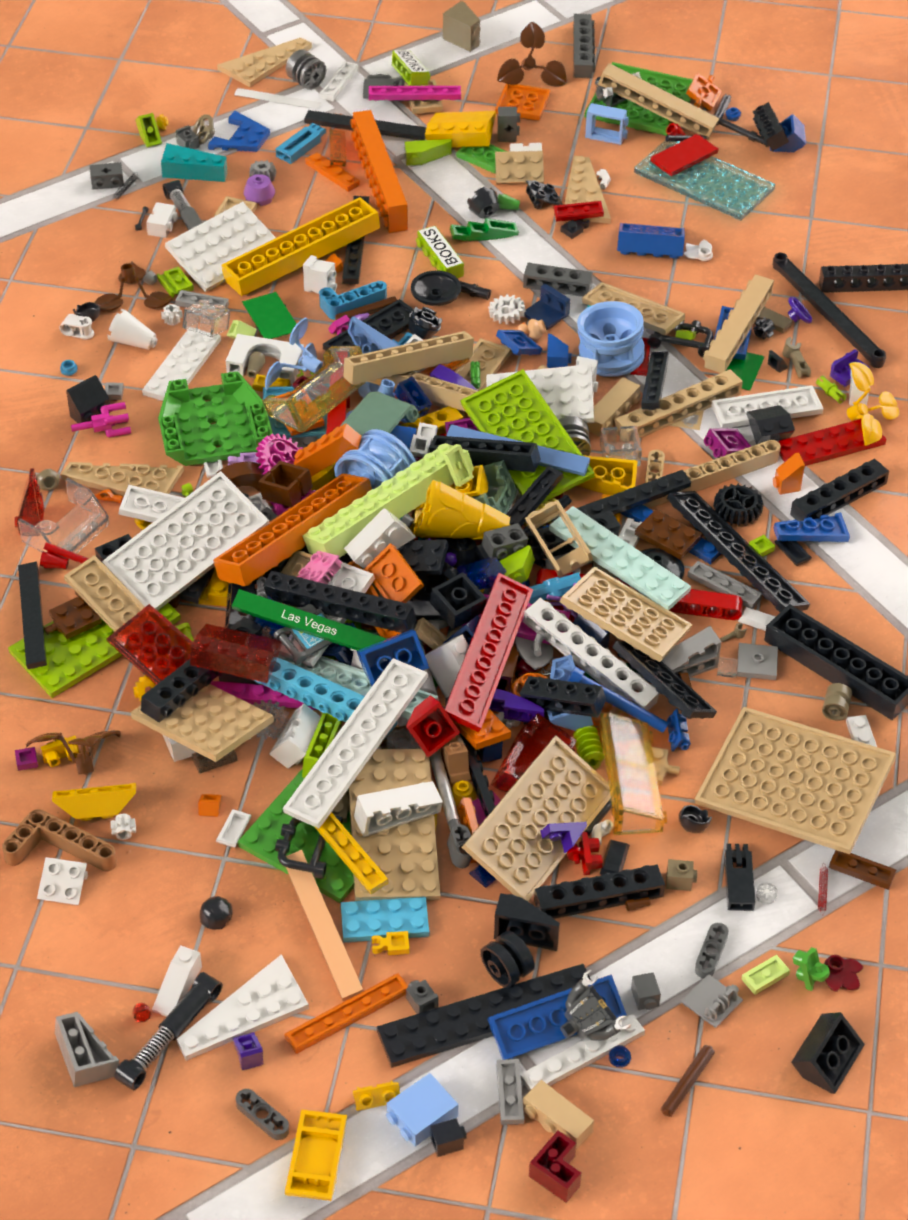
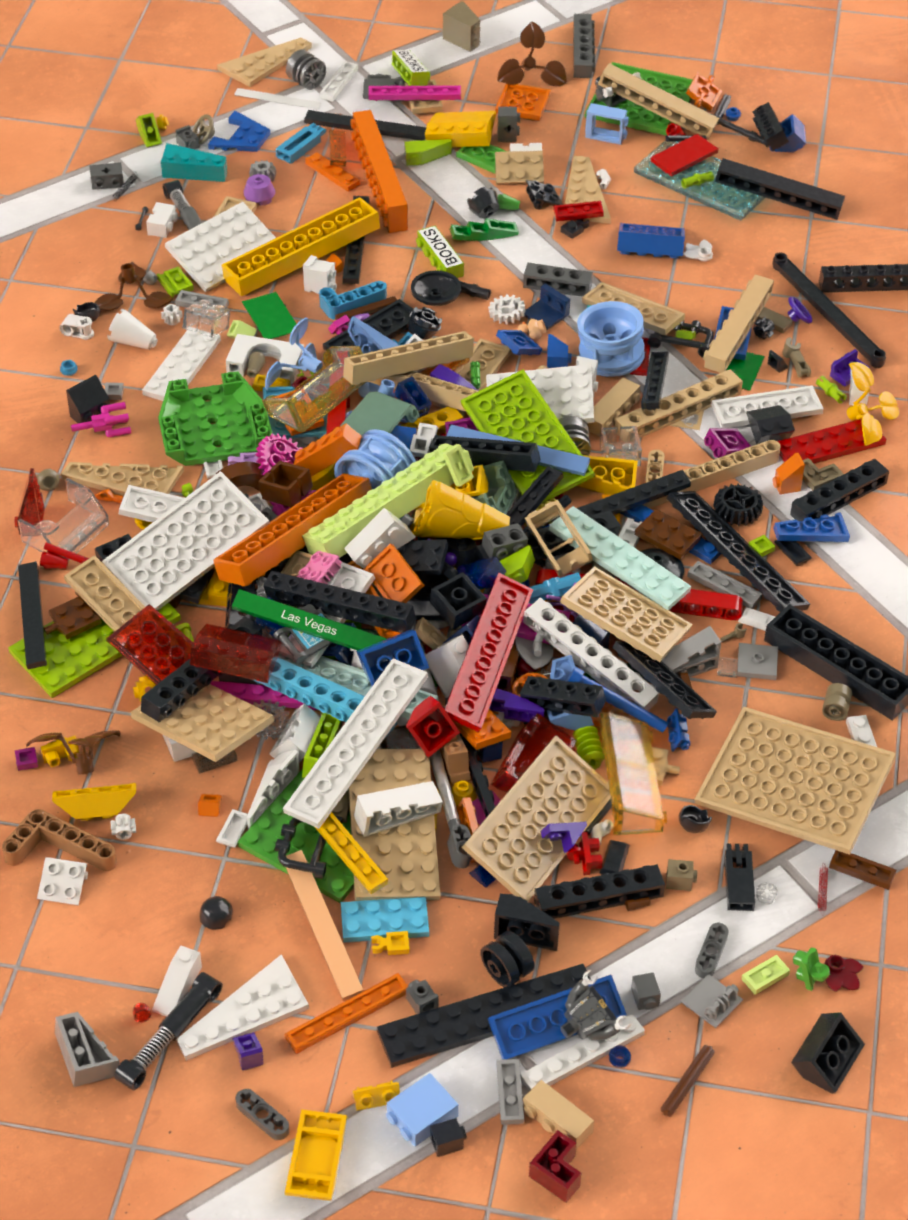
none -> white wedge [247,750,299,829]
none -> lime pin [681,171,714,189]
none -> black brick [715,158,845,220]
none -> dark tan plate [803,458,844,491]

